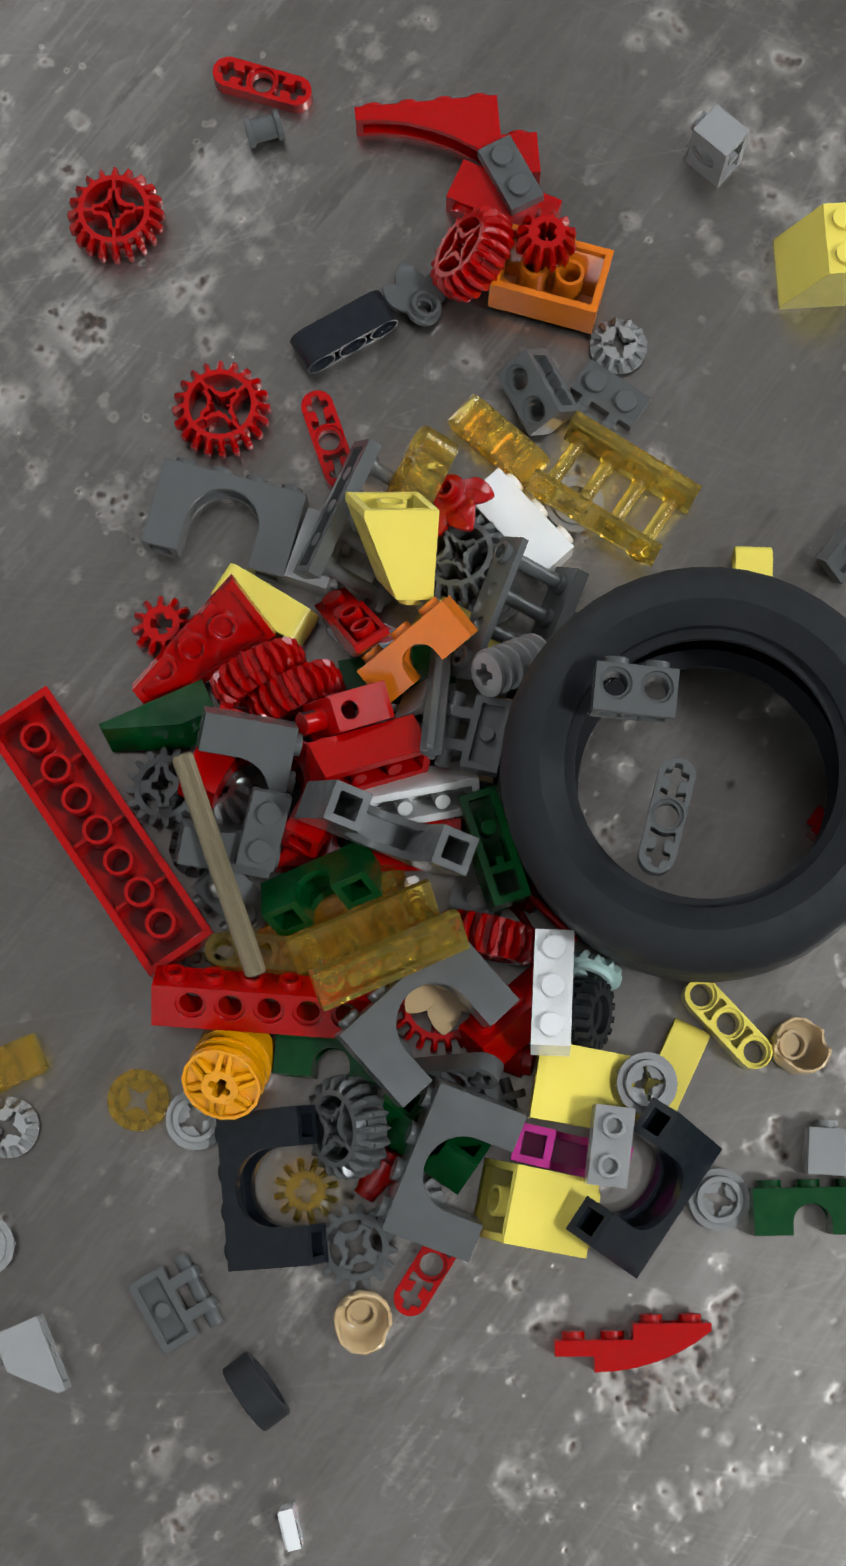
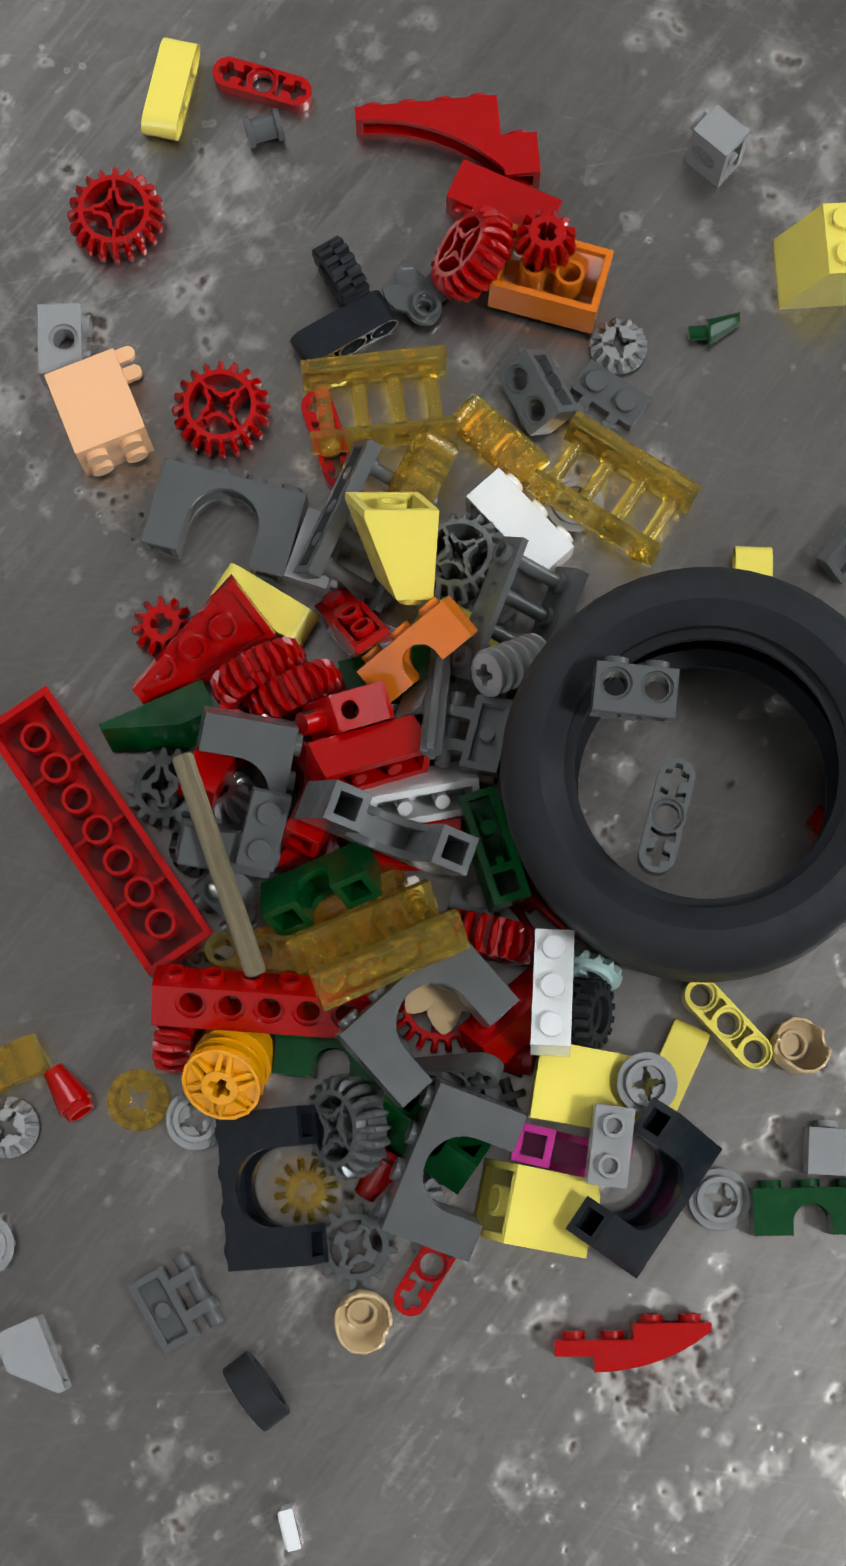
red plate [432,474,495,537] -> none
dark grey plate [478,134,544,216] -> none
none -> light grey brick [37,302,93,386]
none -> red cone [43,1063,94,1123]
none -> light nougat container [44,346,154,477]
none -> light yellow beam [141,37,200,141]
none -> red gear [151,1026,202,1074]
none -> clear yellow fence [300,344,458,457]
none -> black tyre [312,235,370,307]
none -> dark green bar [688,312,740,345]

